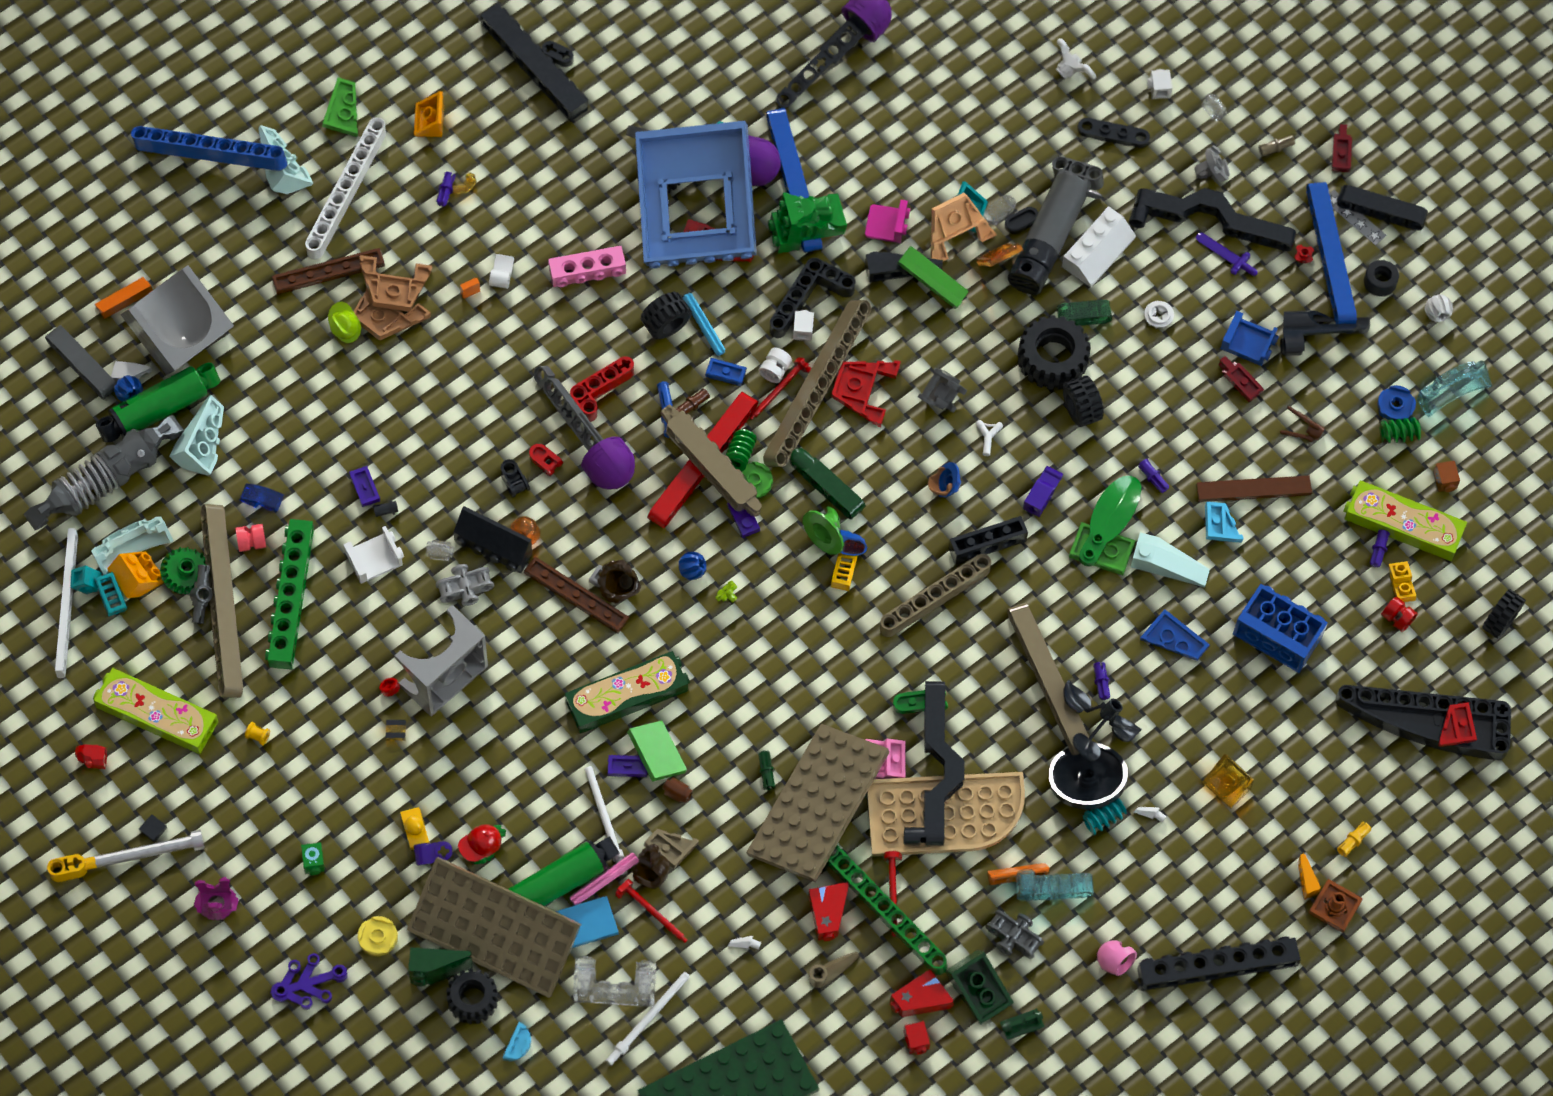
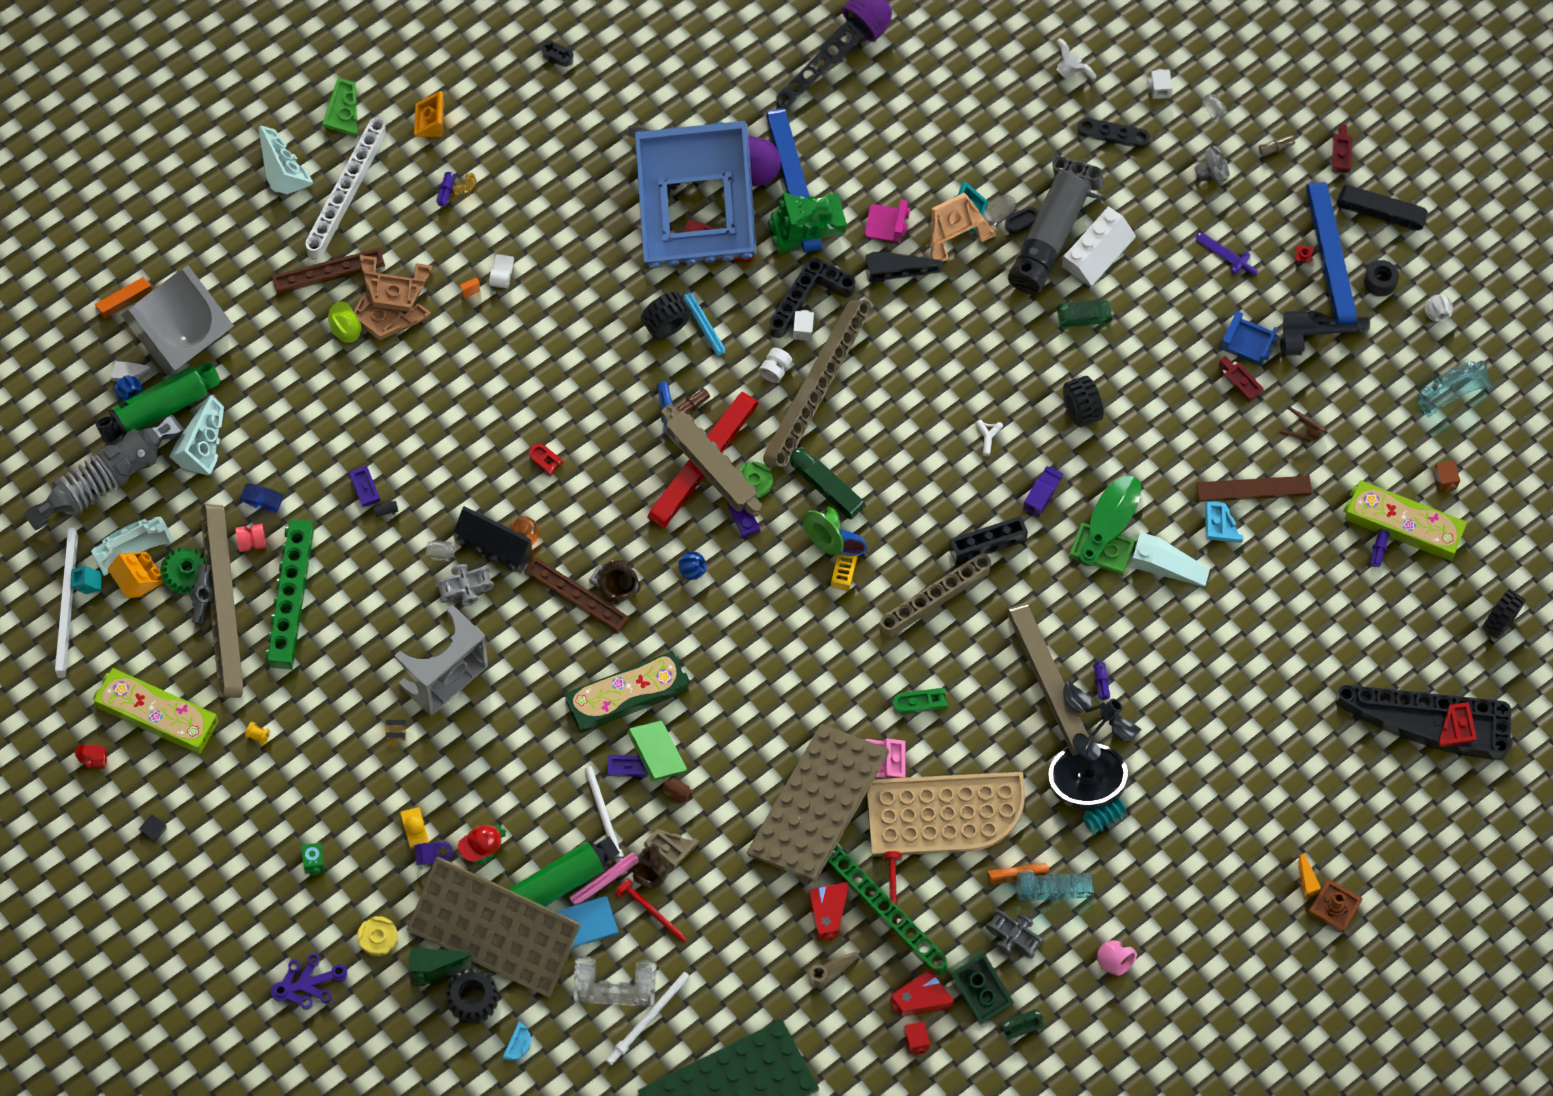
dark grey beam [45,325,117,400] -> none
flat silver piece [47,830,204,882] -> none
teal slope [94,572,127,617] -> none
blue beam [131,126,287,171] -> none
magenta piece [194,877,238,921] -> none
white panel [343,526,404,584] -> none
red tile [379,678,400,697] -> none
black brick [480,3,588,122] -> none
black piece [501,459,530,498] -> none
piece [534,366,635,490] -> none
bright pink brick [548,246,626,287] -> none
red beam [570,356,634,422] -> none
blue plate [705,358,747,386] -> none
lime plant [716,581,737,602] -> none
green piece [726,429,757,472] -> none
white bar [728,936,761,950] -> none
red piece [749,357,811,420] -> none
dark green axle [759,750,776,790] -> none
red wing [831,360,901,427] -> none
bright green panel [897,246,968,309] -> none
black beam [904,681,964,846] -> none
dark grey piece [918,368,968,413] -> none
blue piece [928,462,961,498] -> none
clear orange tile [976,243,1023,267] -> none
black tyre [1017,315,1091,390] -> none
black beam [1129,188,1297,251] -> none
white bar [1134,807,1166,822] -> none
black brick [1137,936,1301,991] -> none
dark purple axle [1138,459,1169,493] -> none
blue wing [1140,609,1210,661] -> none
white gear [1144,301,1174,329] -> none
clear yellow slope [1202,753,1254,809] -> none
blue brick [1233,584,1328,673] -> none
light grey sticker [1330,190,1387,245] -> none
yellow pin [1337,822,1371,857] -> none
blue plate [1377,385,1416,422] -> none
green piece [1379,417,1421,444] -> none
red wheel [1381,596,1418,632] -> none
yellow slope [1389,561,1416,602] -> none

